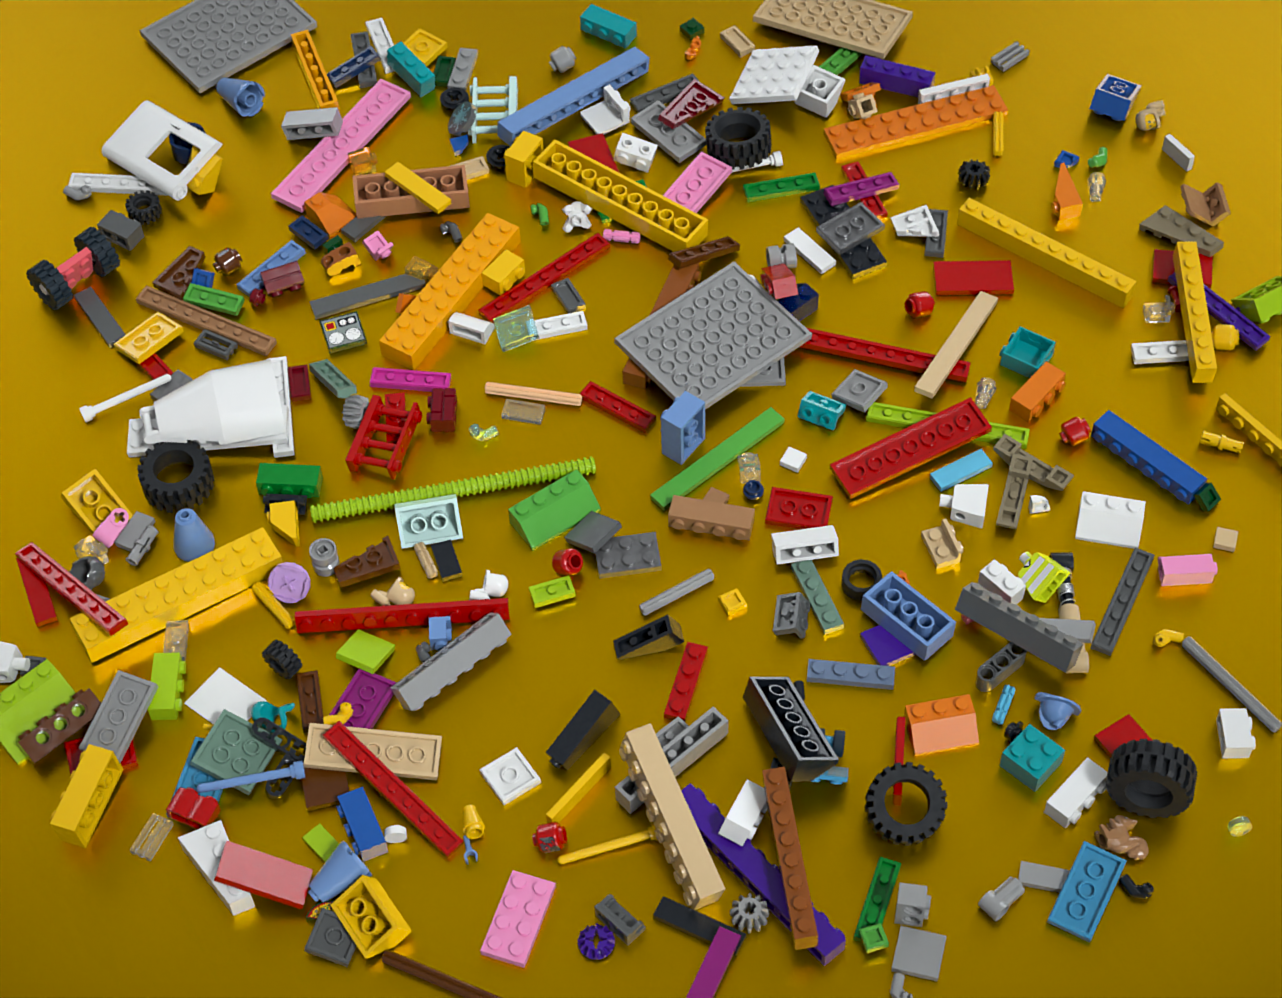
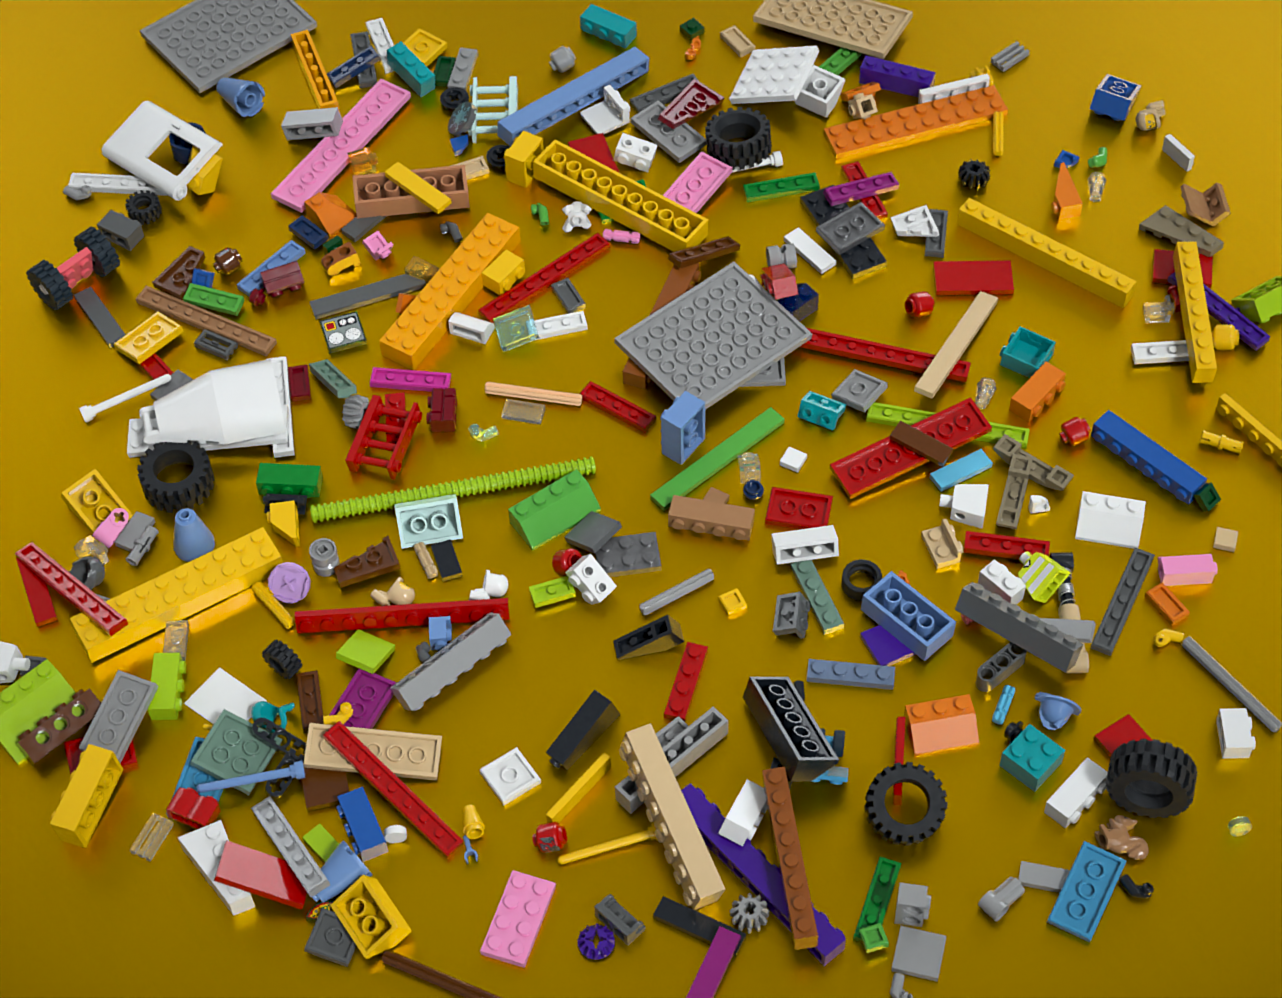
none -> light grey tile [251,796,330,897]
none -> white brick [565,554,617,605]
none -> reddish brown tile [889,421,953,467]
none -> red plate [963,531,1050,560]
none -> orange tile [1145,582,1190,626]

